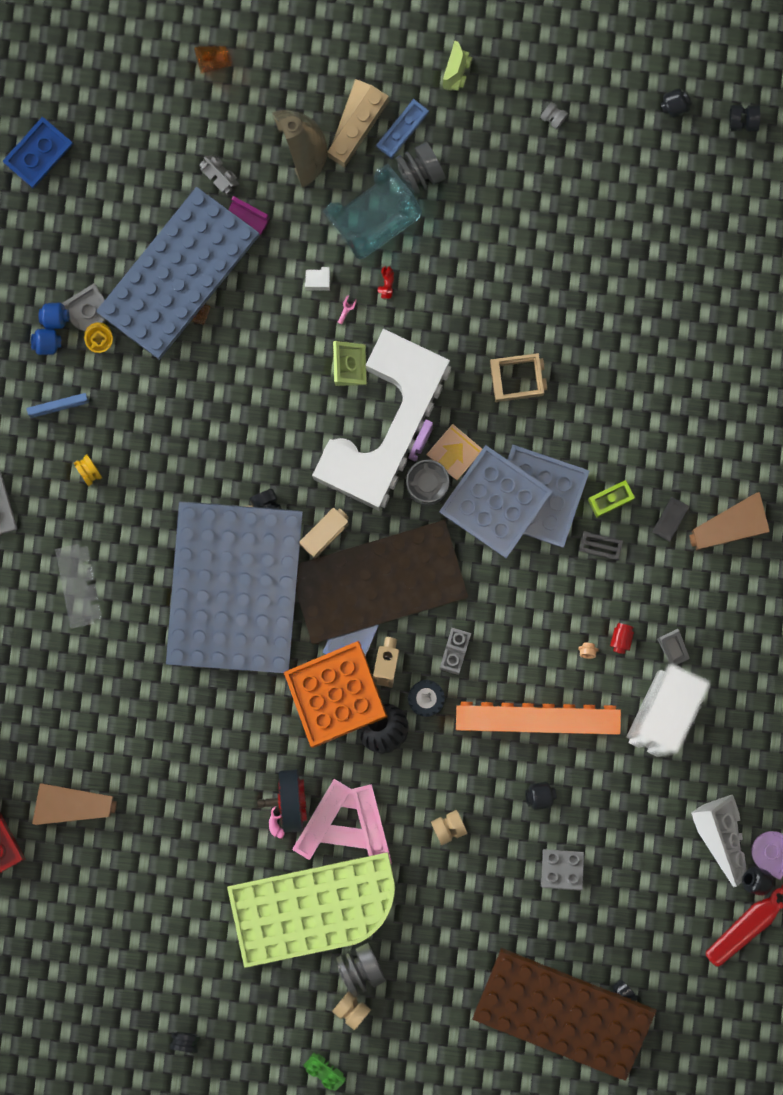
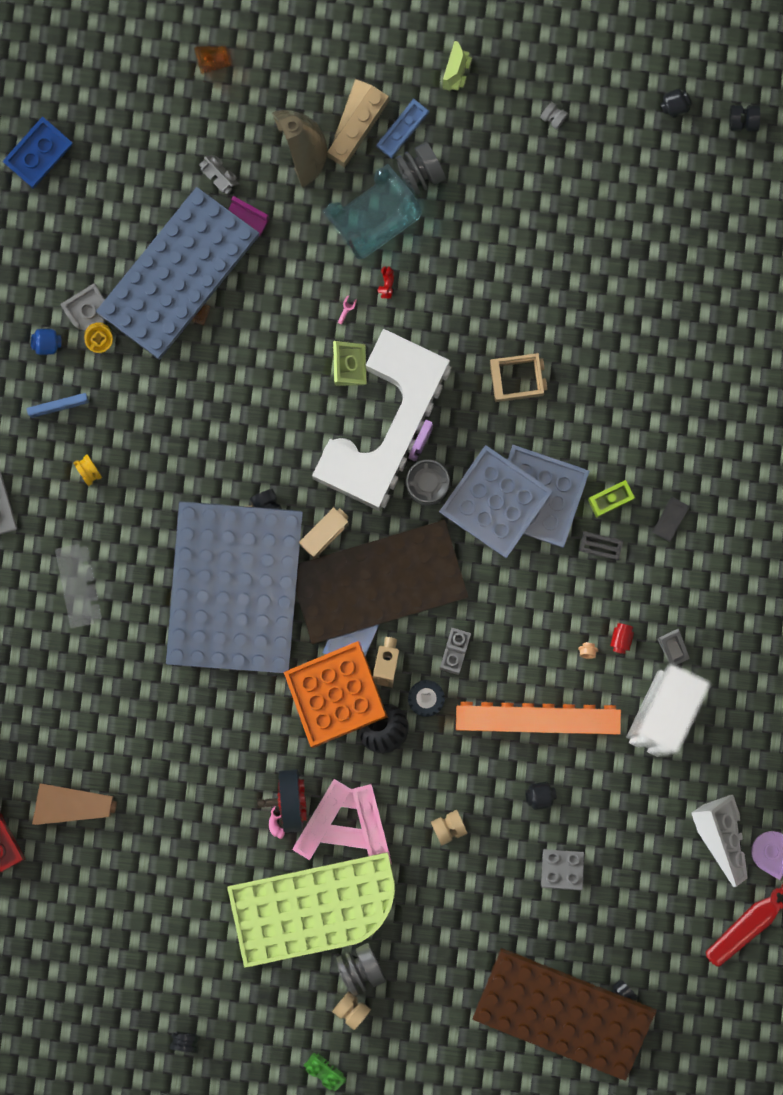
blue head [39,302,70,329] -> none
white panel [305,267,330,291] -> none
light nougat tile [426,424,482,481] -> none
medium nougat slope [689,492,770,551] -> none
black head [742,867,773,896] -> none

